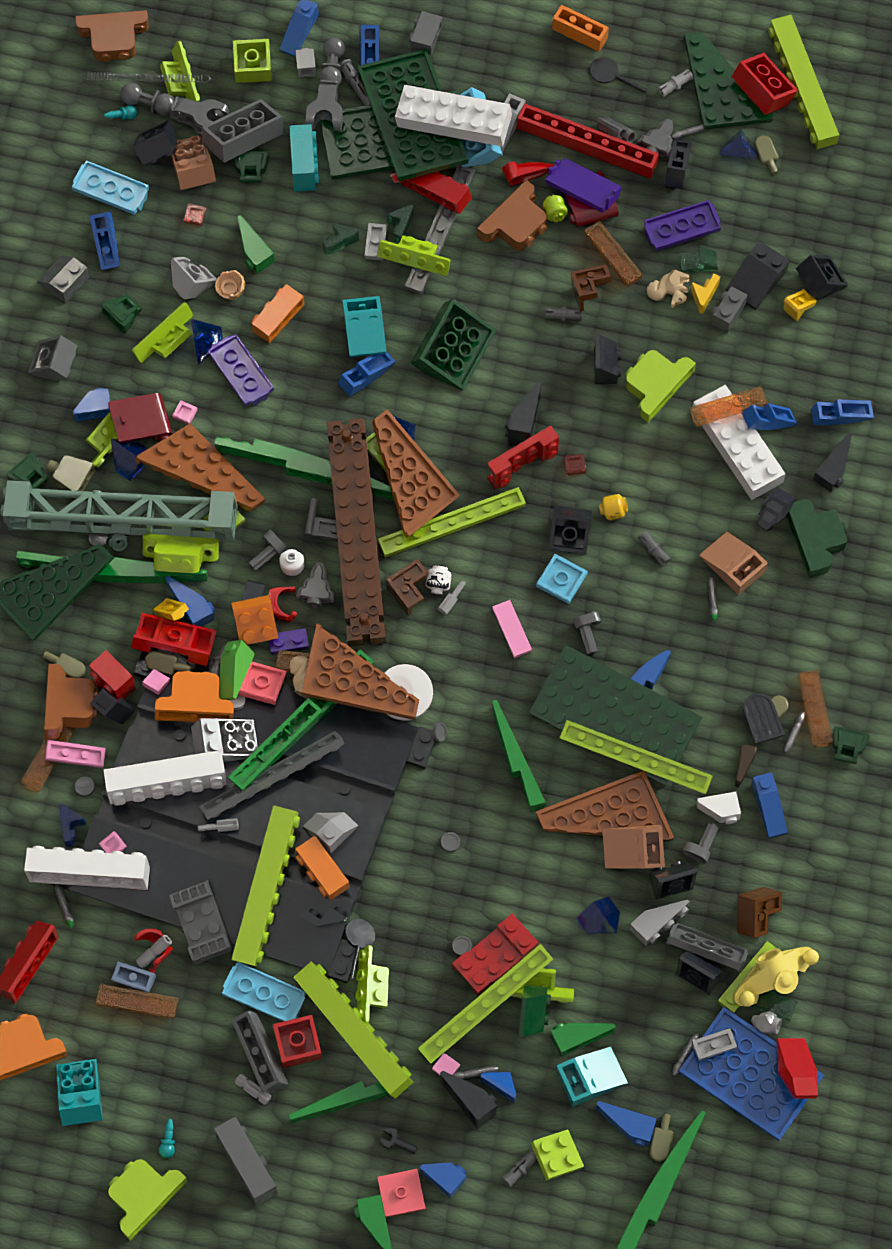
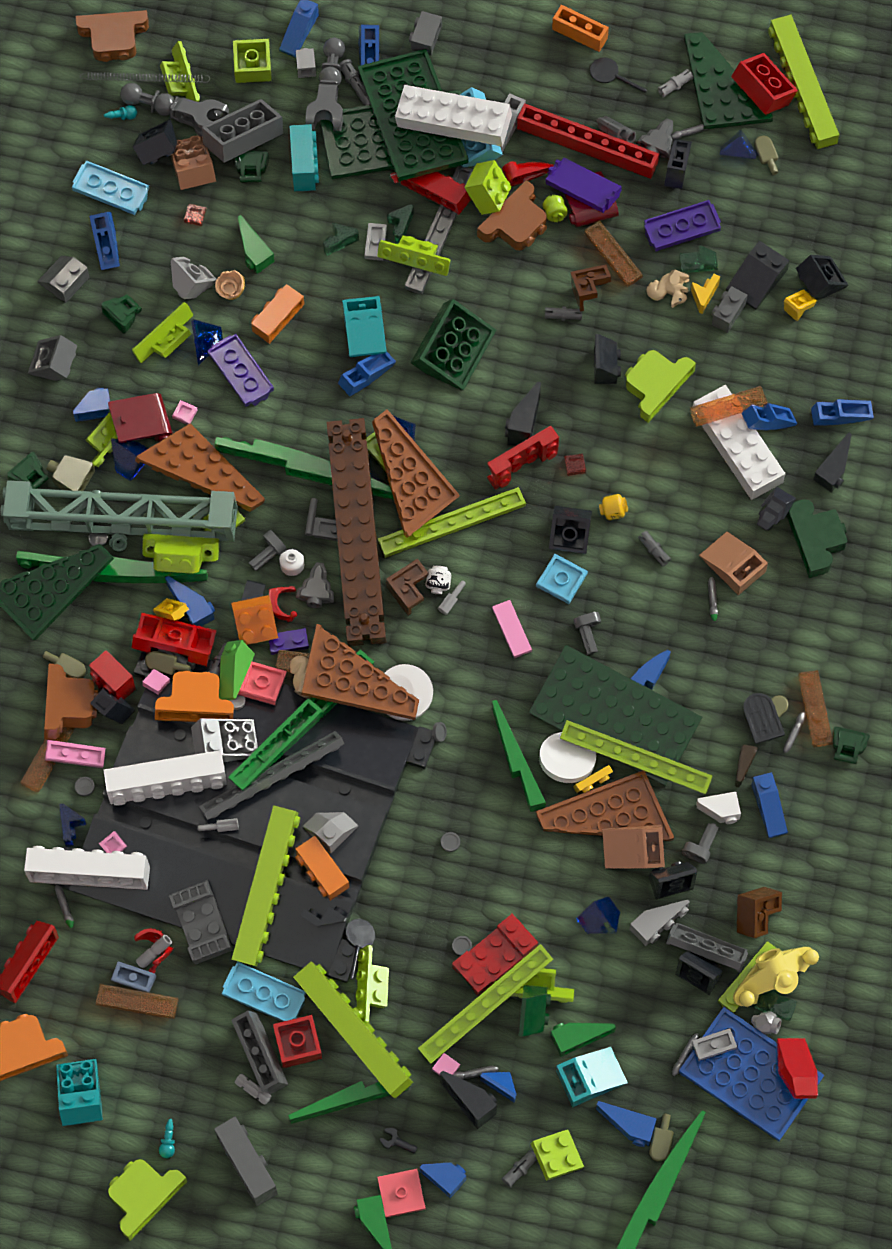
none -> lime brick [464,160,511,215]
none -> white piece [539,732,596,783]
none -> yellow plate [573,765,613,793]

